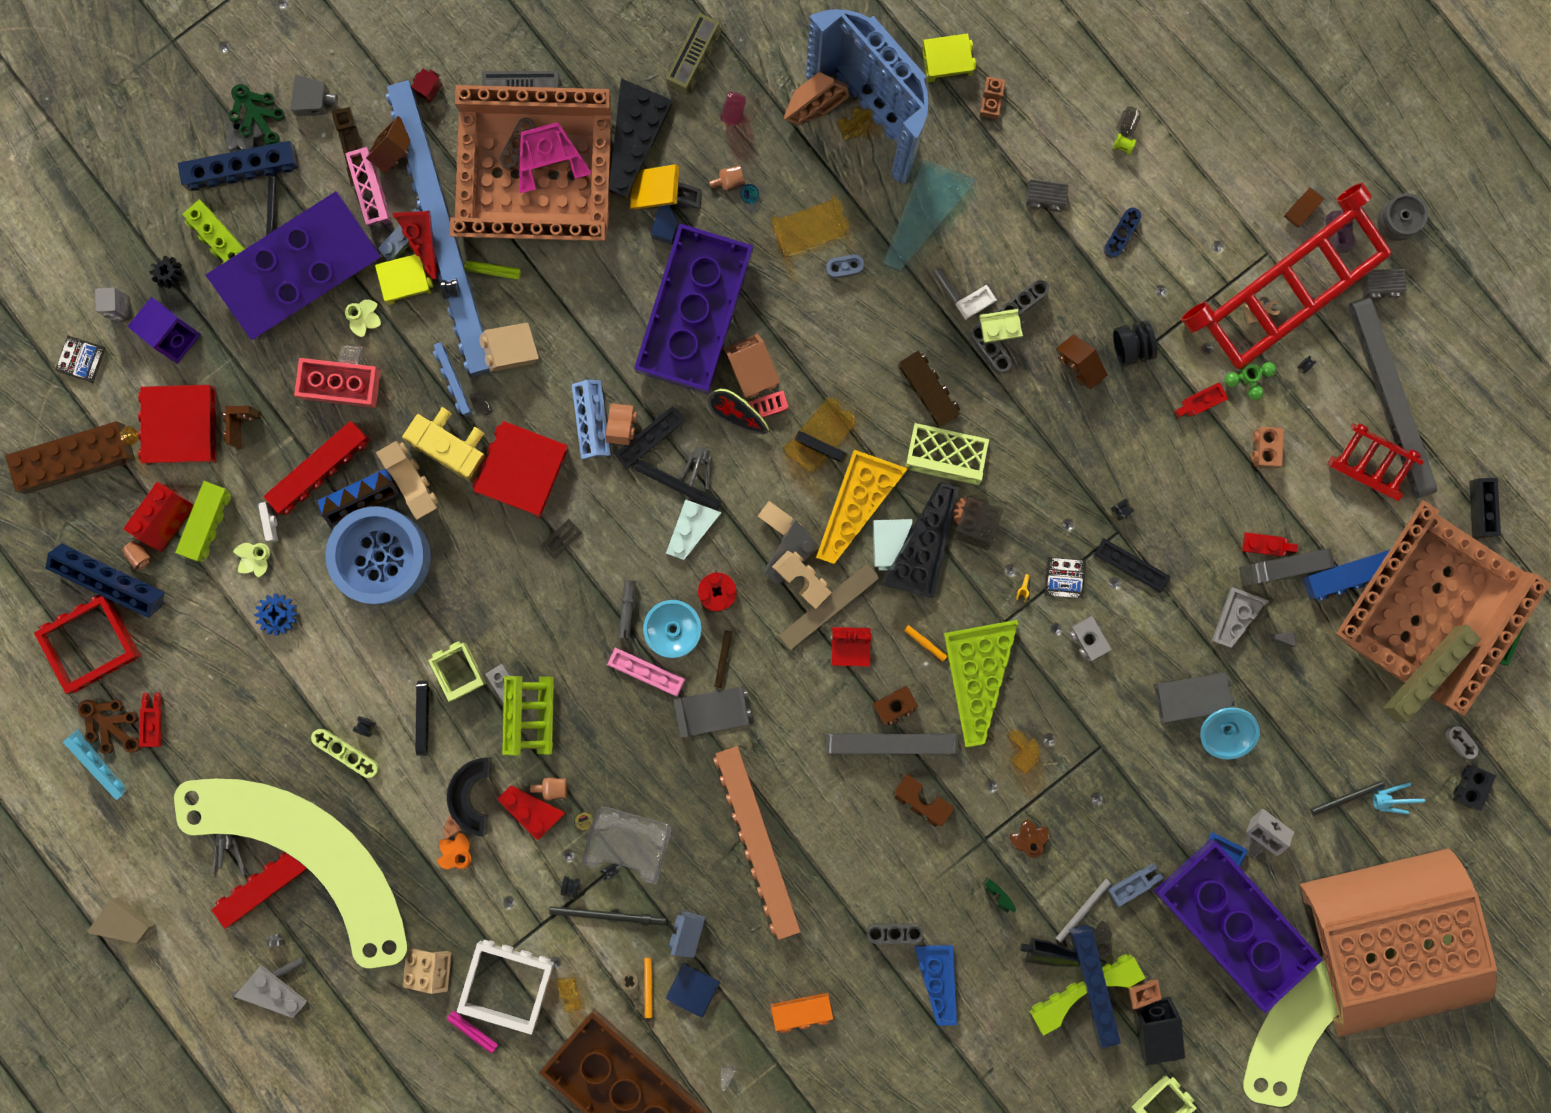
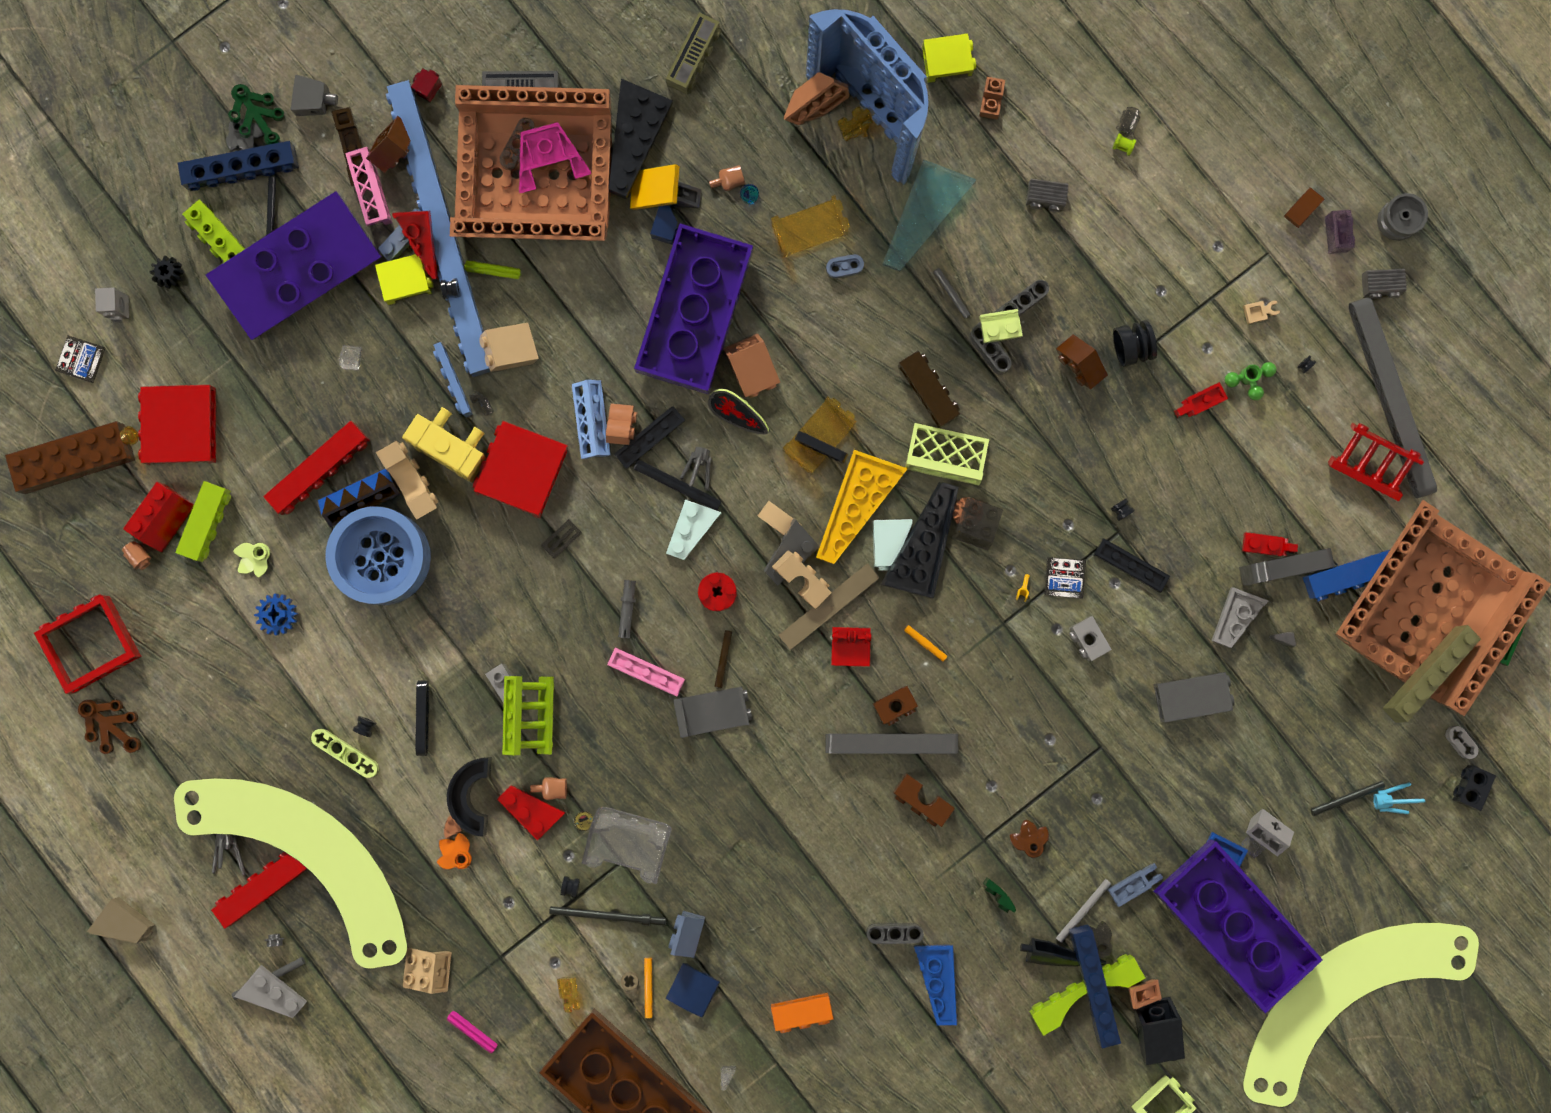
dark blue brick [45,543,165,618] -> none
medium azure wing [63,729,126,800] -> none
dark purple slope [127,297,201,364] -> none
red hinge [139,693,162,747] -> none
reddish brown bracket [223,405,260,449] -> none
white plate [258,502,278,542] -> none
coral brick [294,358,381,408] -> none
yellowish green plate [345,300,381,337] -> none
yellowish green window [428,641,486,702] -> none
white window [457,940,554,1035] -> none
black bush [600,863,620,880] -> none
medium azure dish [643,600,701,658] -> none
nougat brick [713,745,800,940] -> none
clear pink gear [720,91,746,126] -> none
coral slope [748,391,789,418] -> none
lime wing [943,620,1018,747] -> none
white plate [955,285,997,320] -> none
clear yellow brick [1006,729,1040,774] -> none
dark blue beam [1104,207,1141,258] -> none
red fence [1181,182,1391,369] -> none
medium azure dish [1200,708,1260,759] -> none
nougat brick [1251,427,1284,469] -> none
nougat slope [1299,848,1497,1038] -> none
black brick [1469,478,1501,538] -> none

